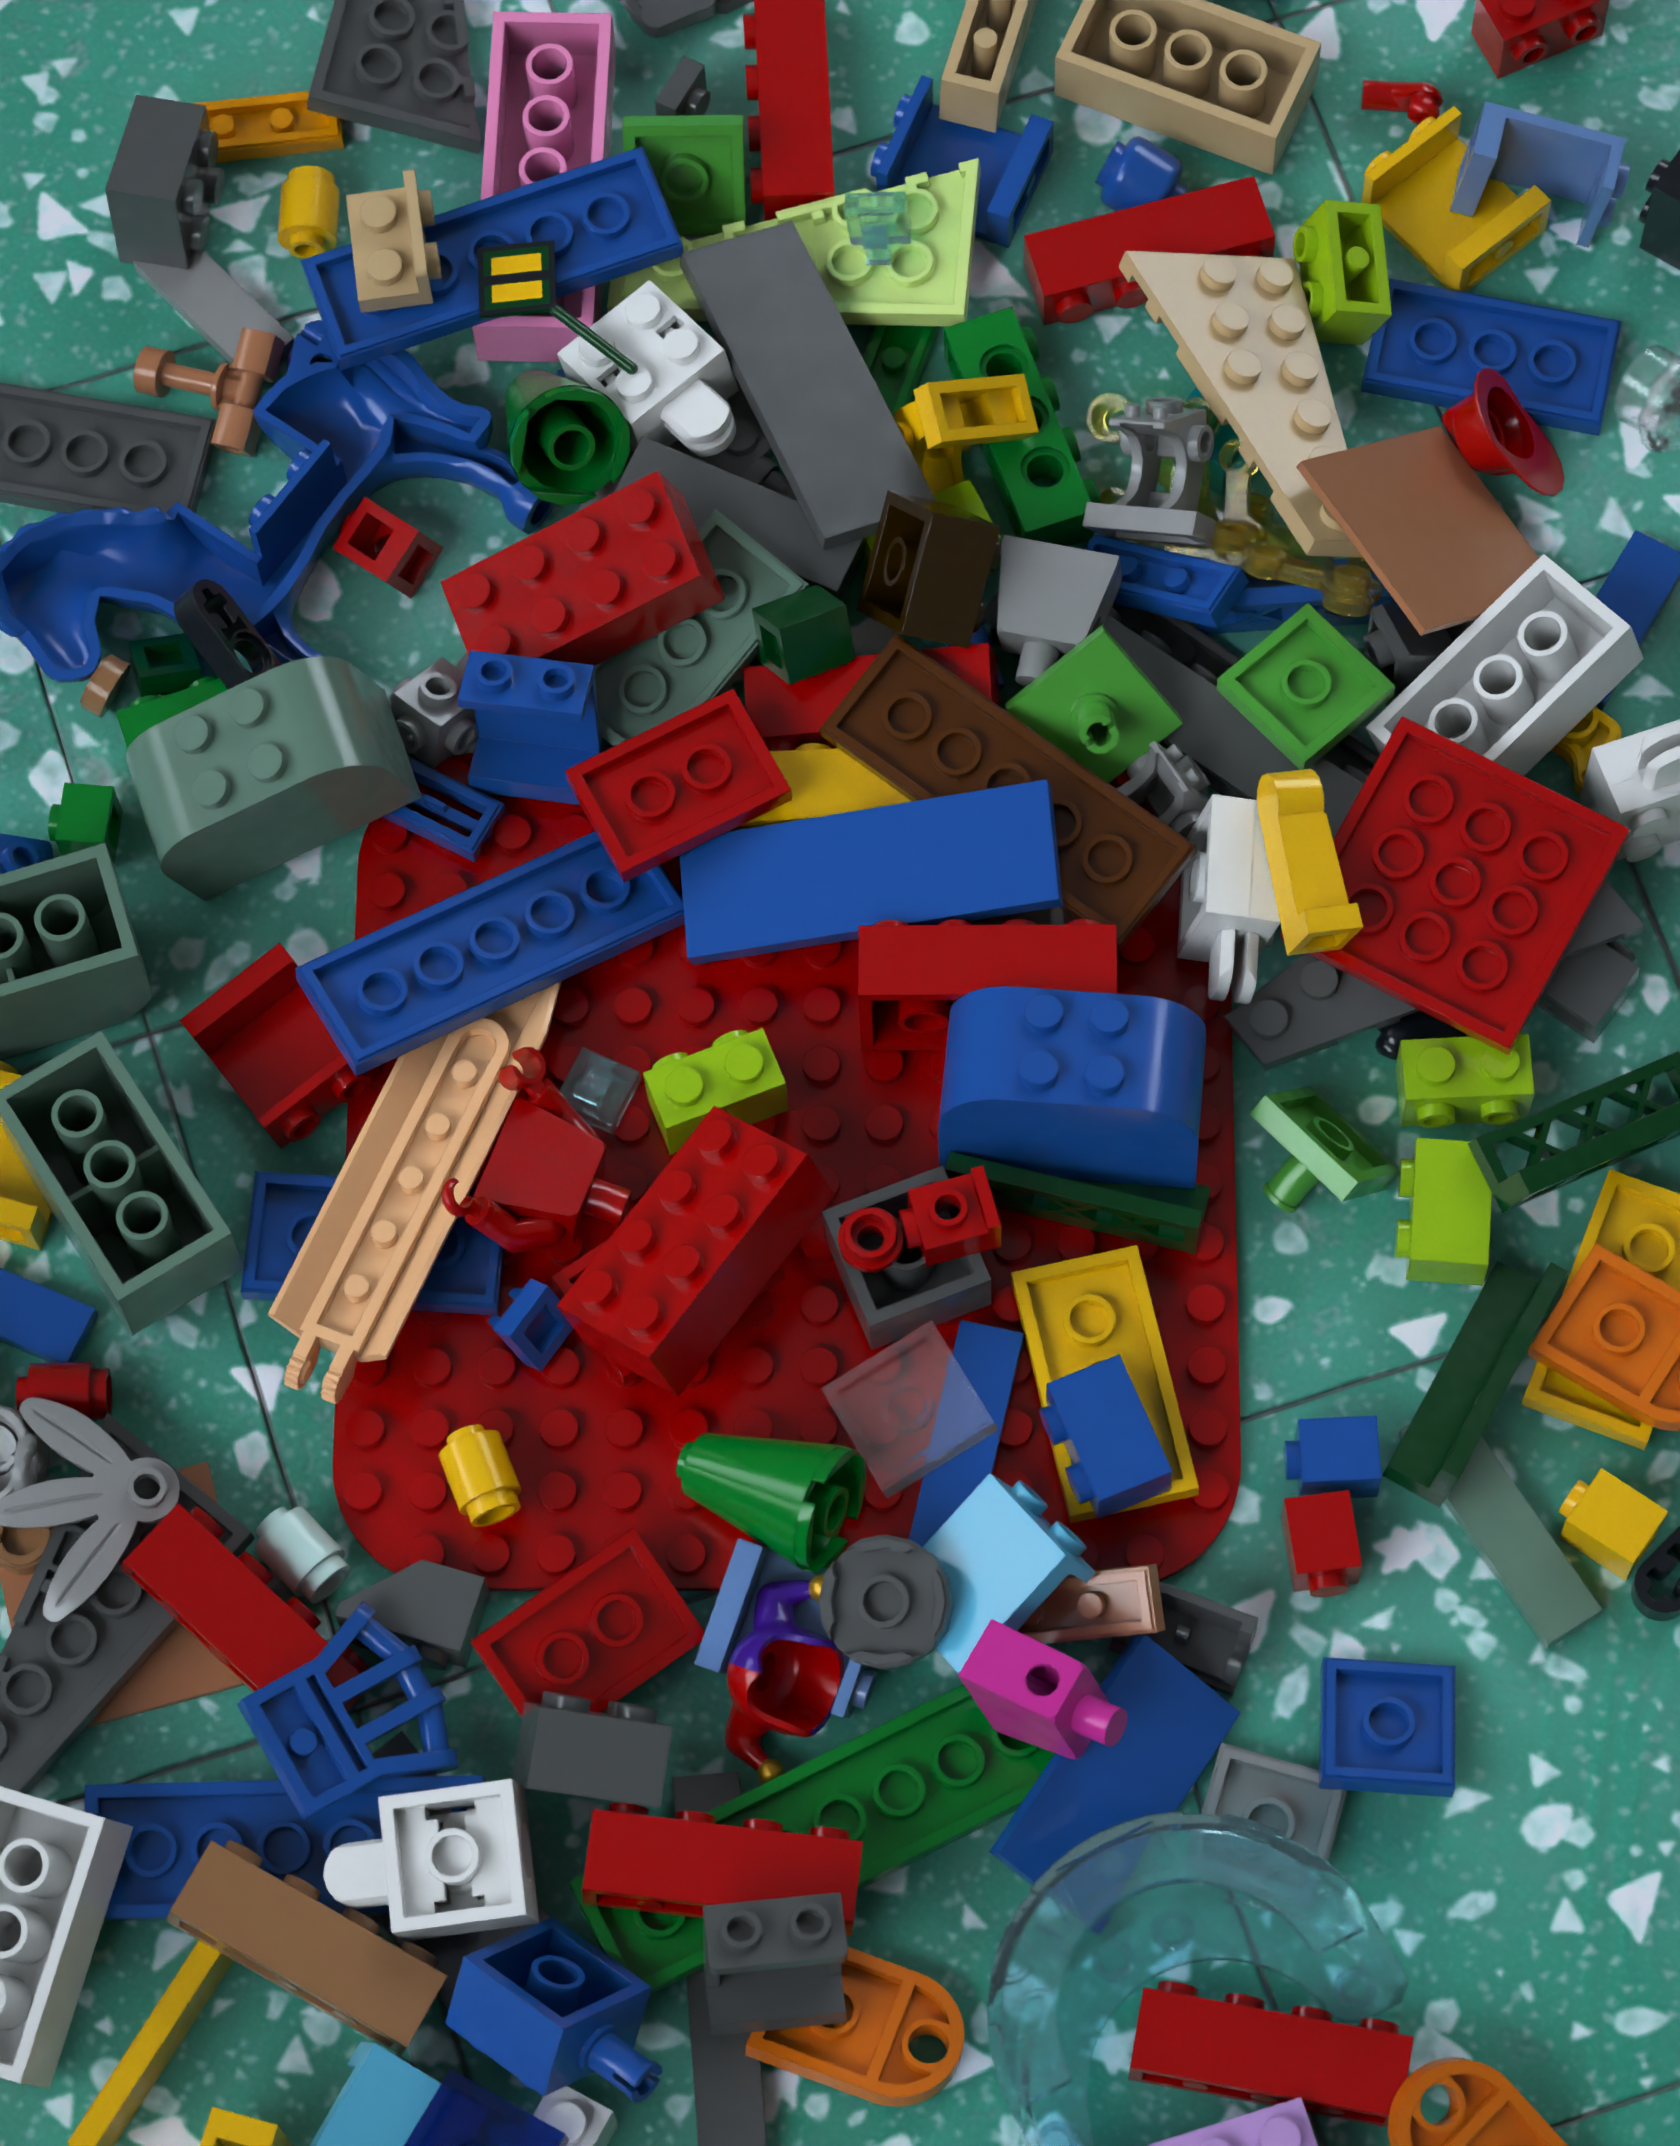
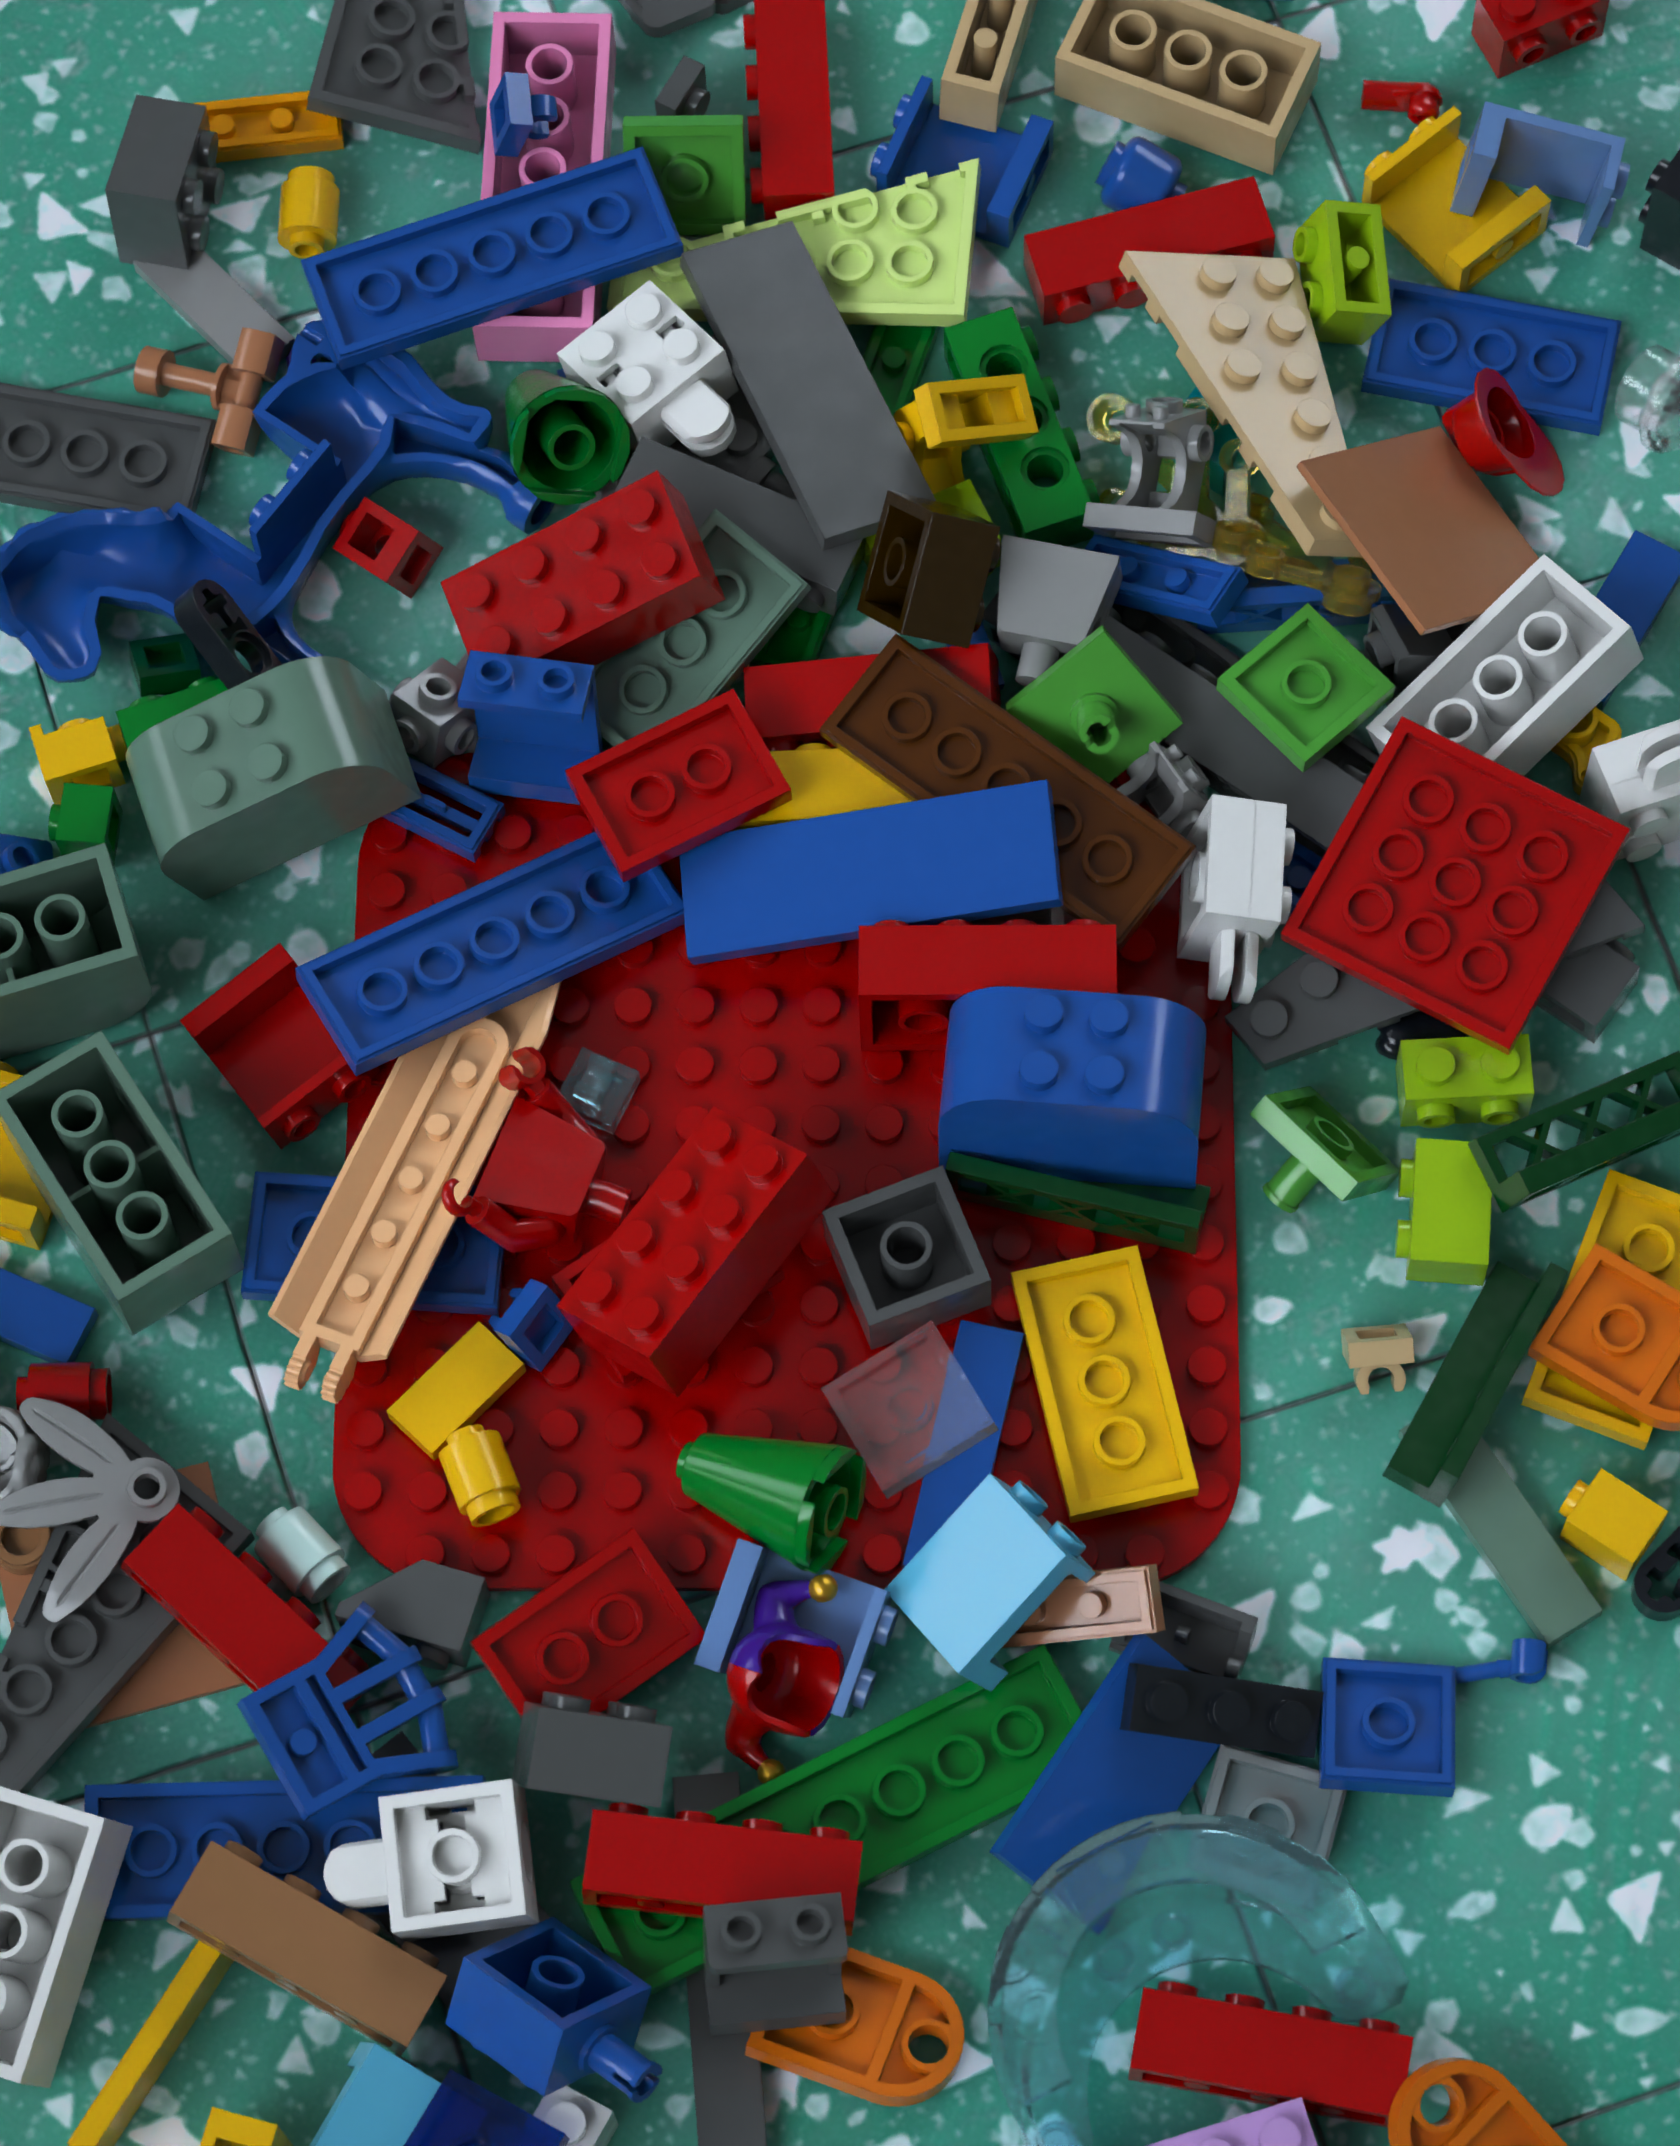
medium nougat tile [80,654,131,718] -> none
tan bracket [346,169,442,313] -> none
piece [478,240,638,375] -> none
lime brick [643,1028,789,1155] -> none
dark green panel [752,585,855,685] -> none
dark grey tile [818,1535,954,1670] -> none
red plate [838,1207,904,1272] -> none
clear light blue tile [844,191,912,265] -> none
red brick [899,1166,1001,1267] -> none
dark pink torso [958,1619,1127,1760] -> none
blue brick [1039,1354,1172,1519] -> none
yellow leg [1257,769,1363,956] -> none
red brick [1281,1490,1362,1597] -> none
blue brick [1284,1416,1382,1498] -> none
none -> yellow brick [29,716,127,804]
none -> yellow tile [386,1321,526,1461]
none -> blue tile [489,72,558,157]
none -> black plate [1120,1663,1323,1758]
none -> tan tile [1341,1323,1415,1395]
none -> blue hand [1455,1638,1548,1684]

